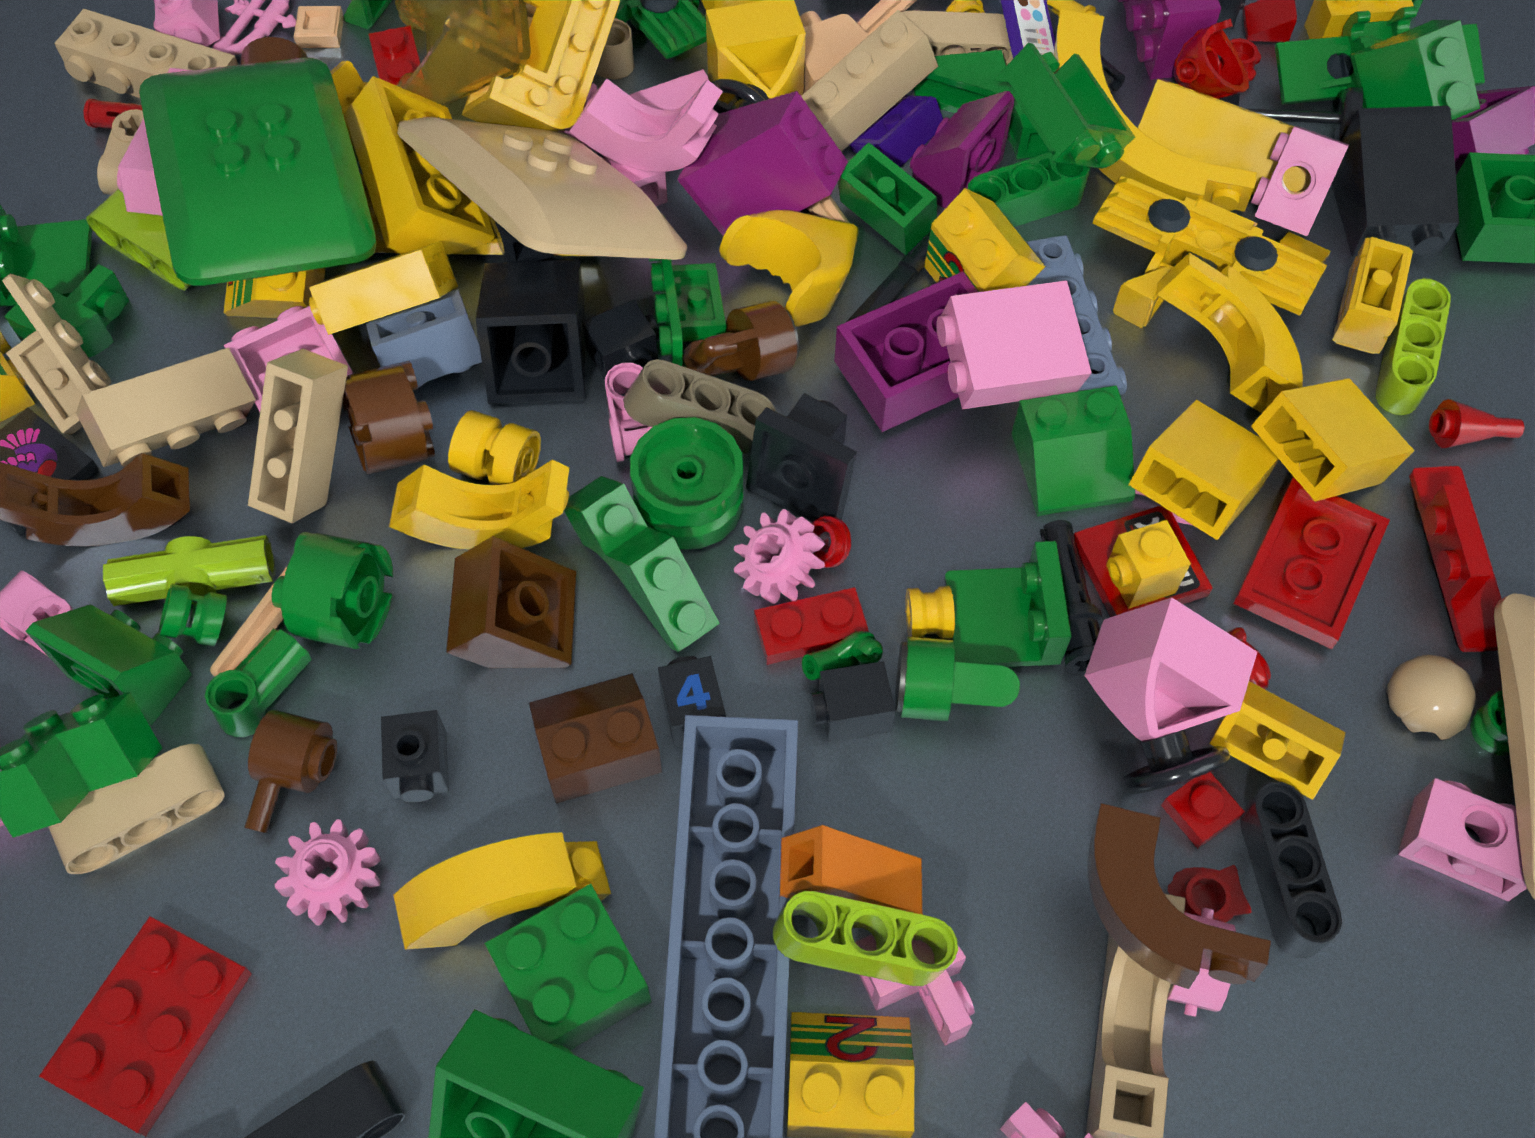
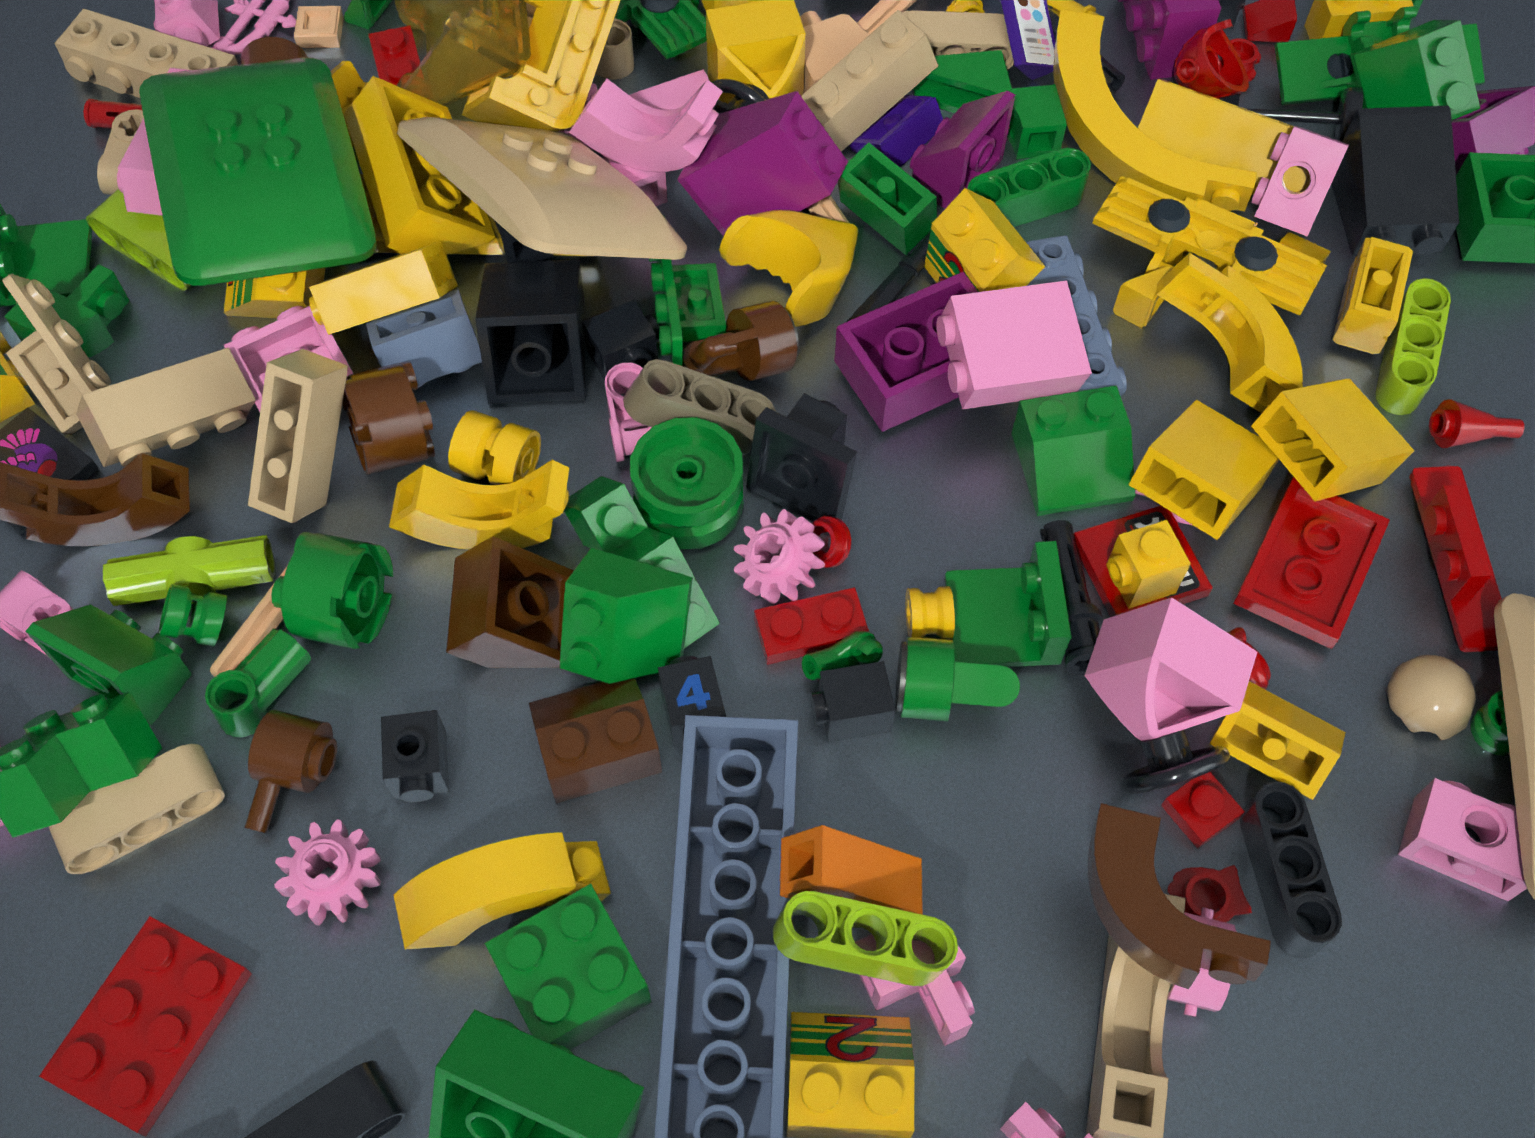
green window [993,43,1135,169] -> none
none -> green slope [559,548,693,684]

